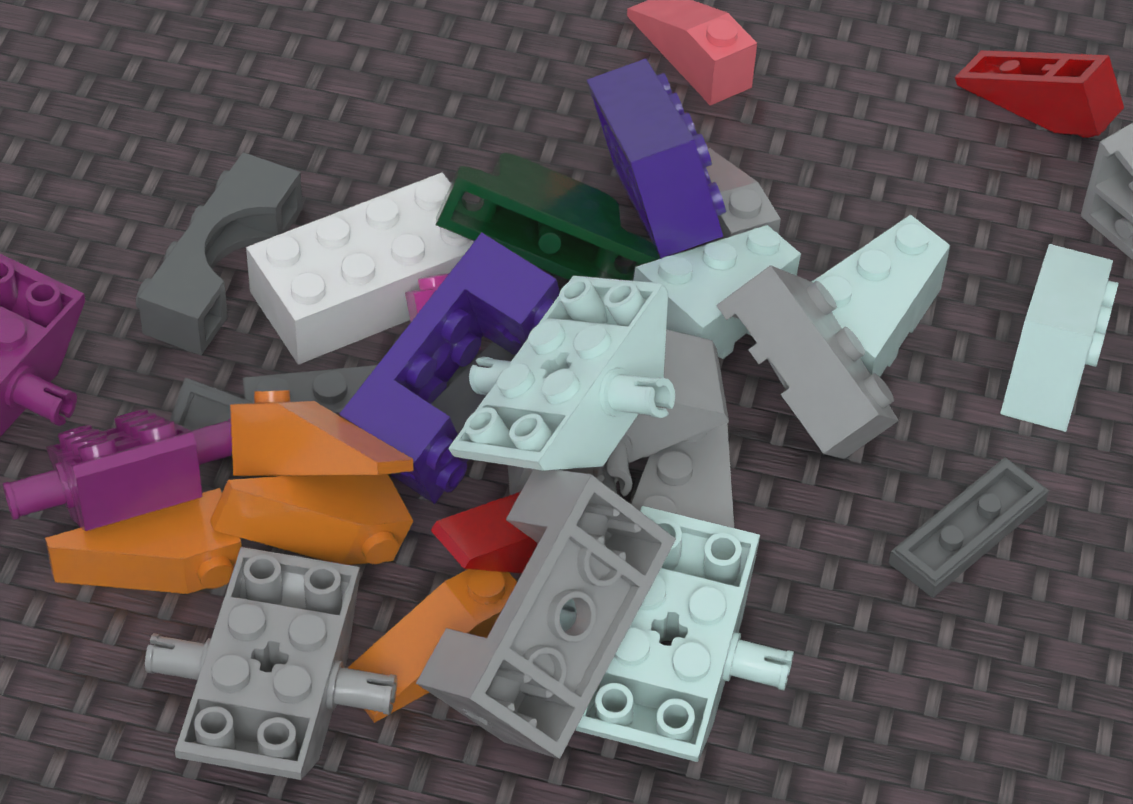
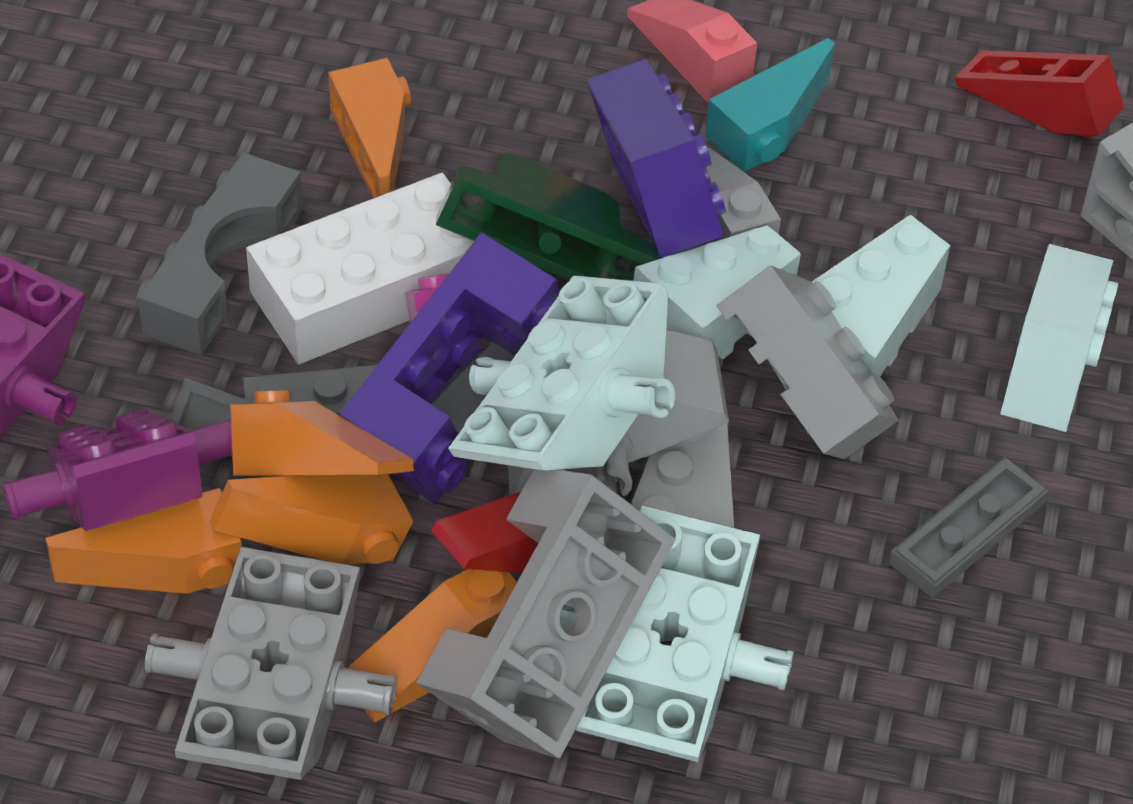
none -> orange slope [328,58,411,199]
none -> teal slope [705,38,835,172]

